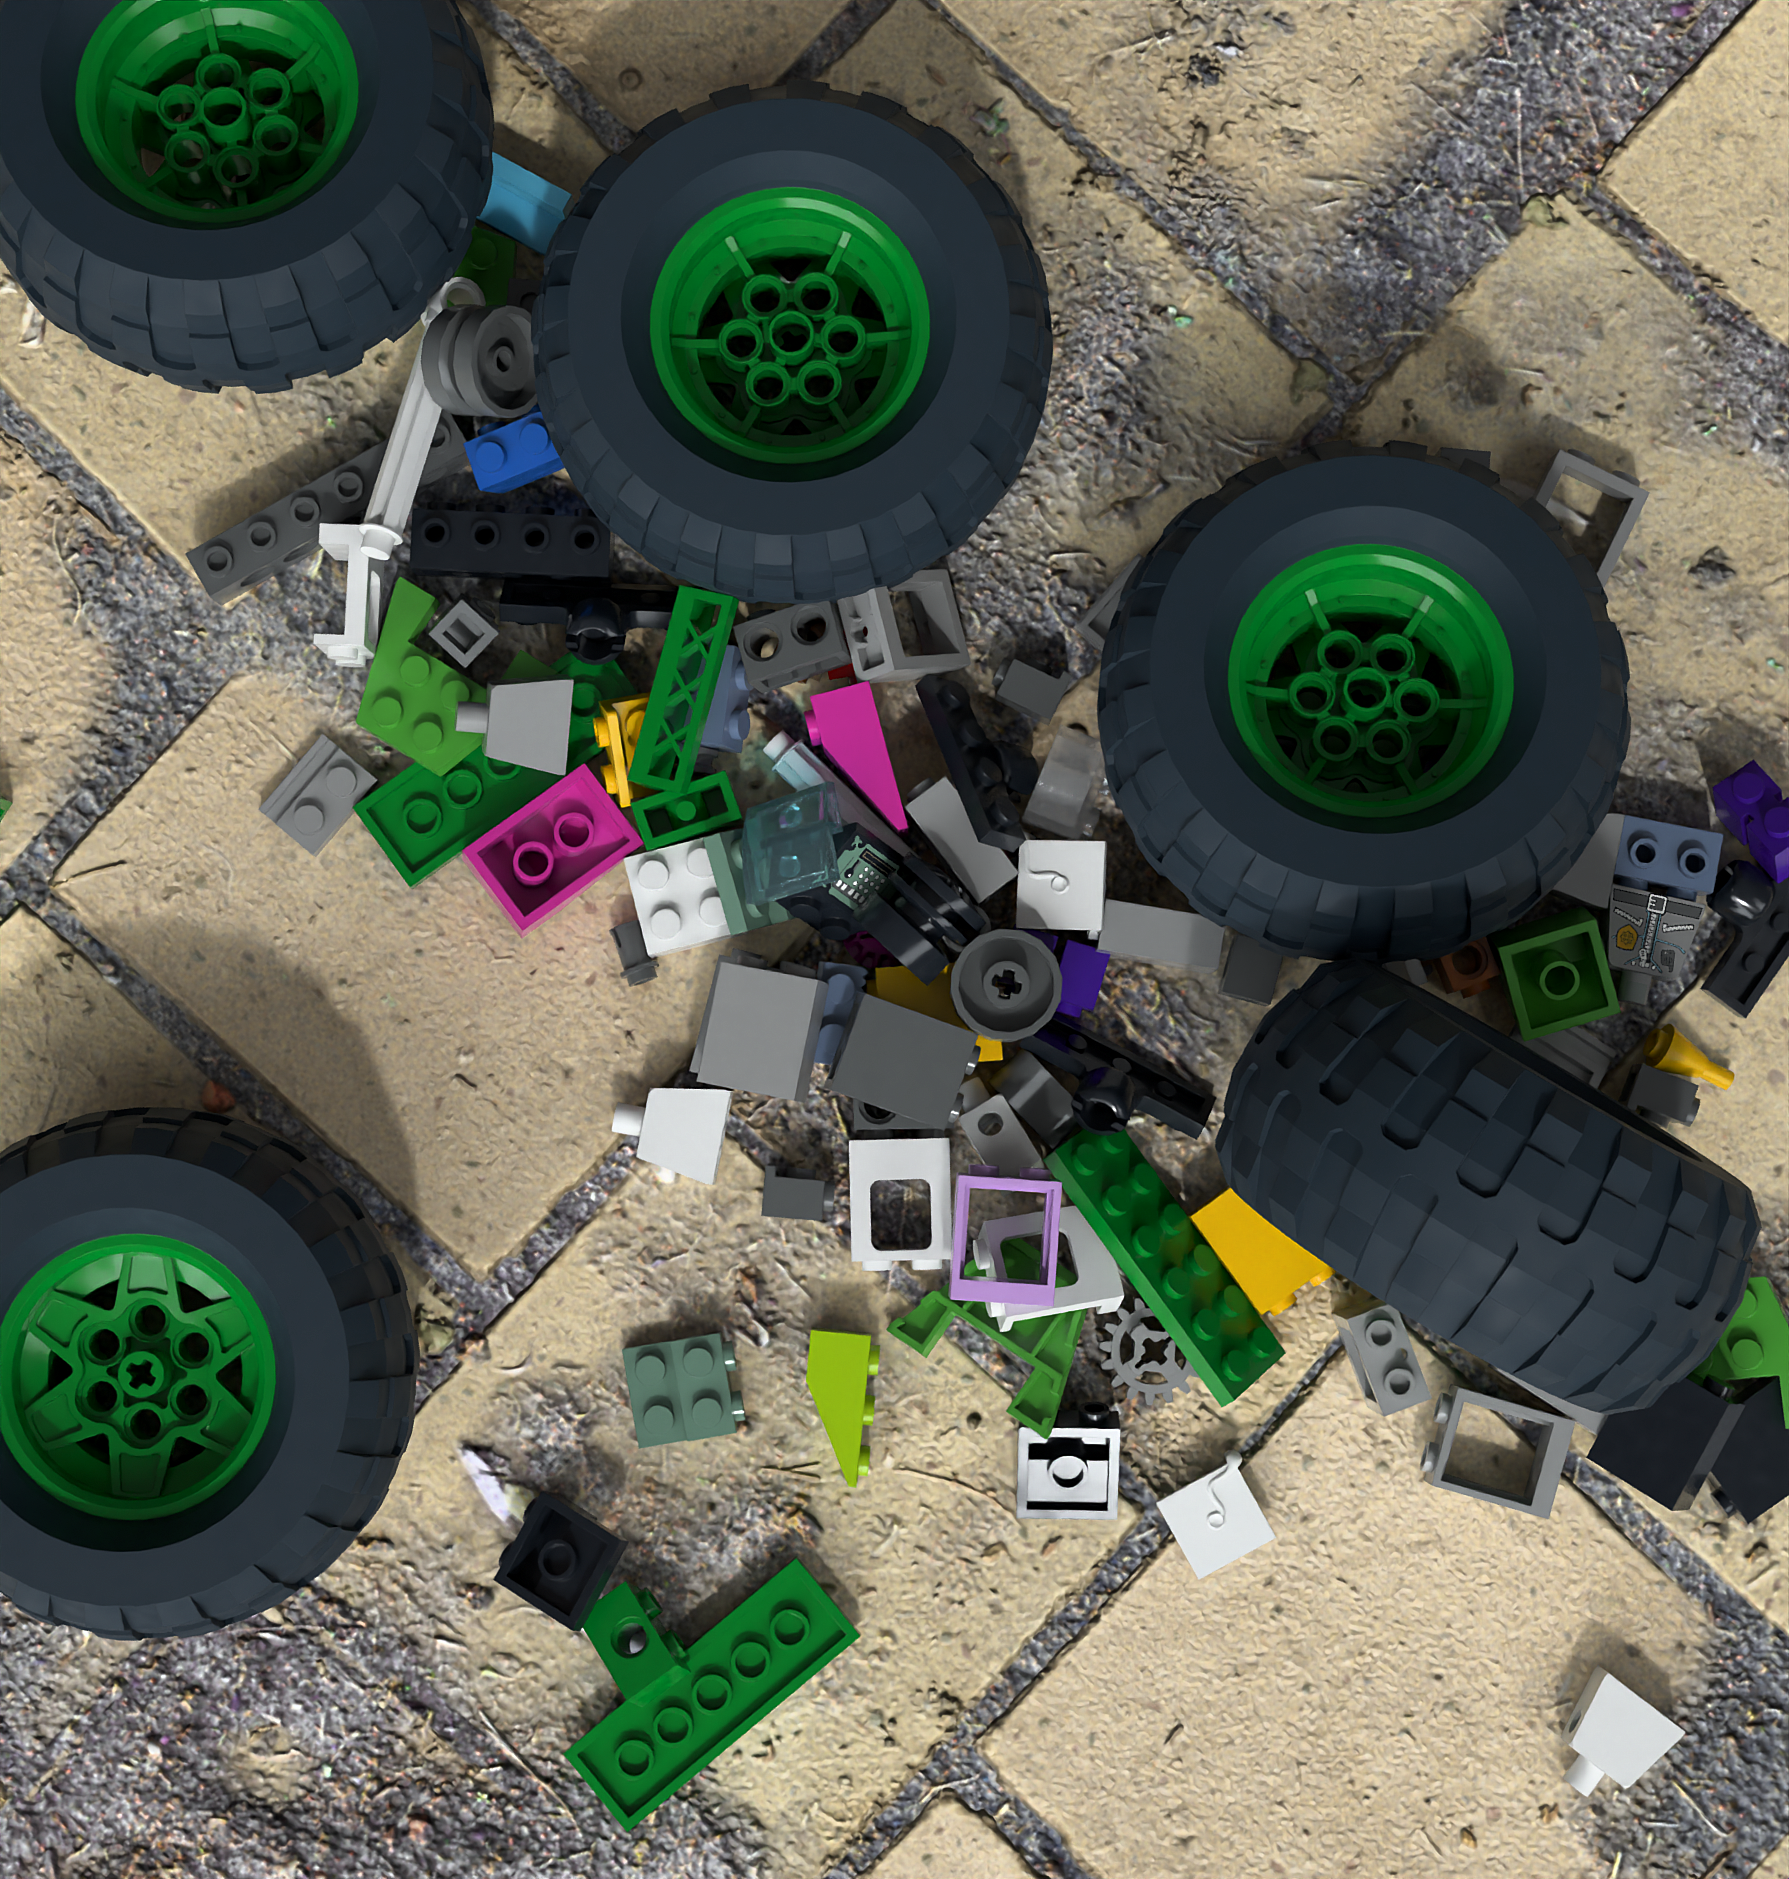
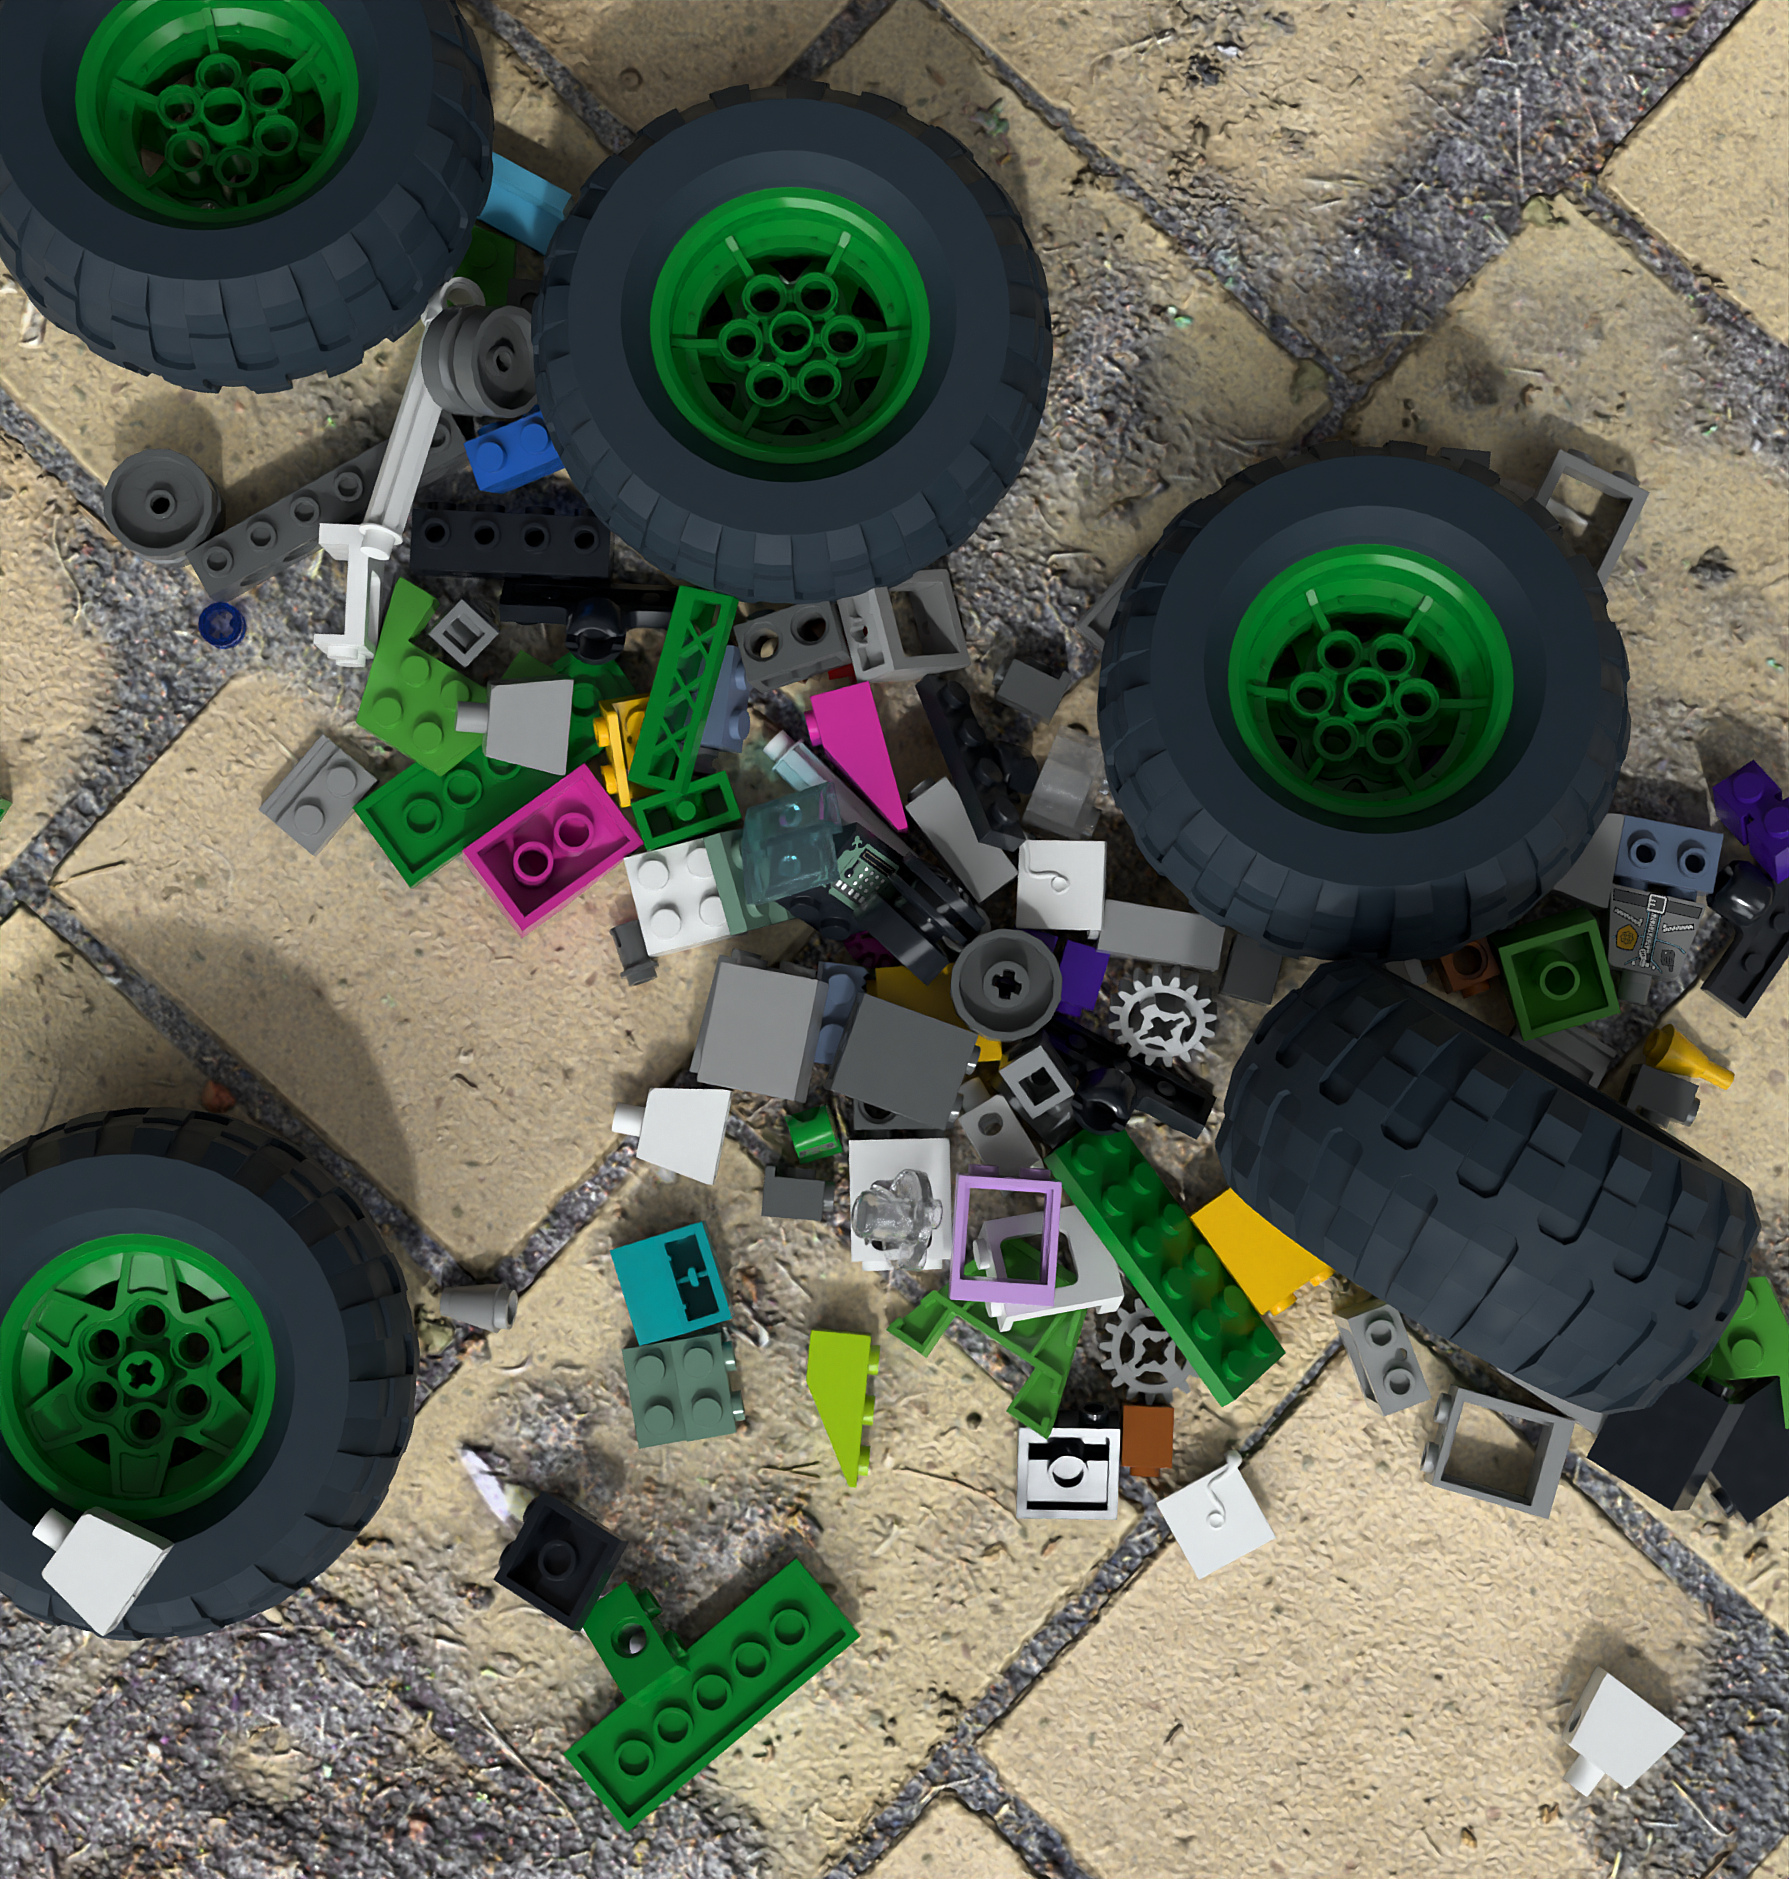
none -> white torso [32,1507,174,1636]
none -> dark grey wheel [104,449,226,568]
none -> clear blue bush [198,602,247,650]
none -> light grey cone [440,1283,518,1333]
none -> teal slope [610,1220,735,1346]
none -> green leg [785,1104,844,1165]
none -> clear plate [851,1169,943,1272]
none -> dark grey brick [998,1029,1077,1120]
none -> light grey gear [1108,963,1217,1067]
none -> dark orange brick [1119,1402,1174,1477]

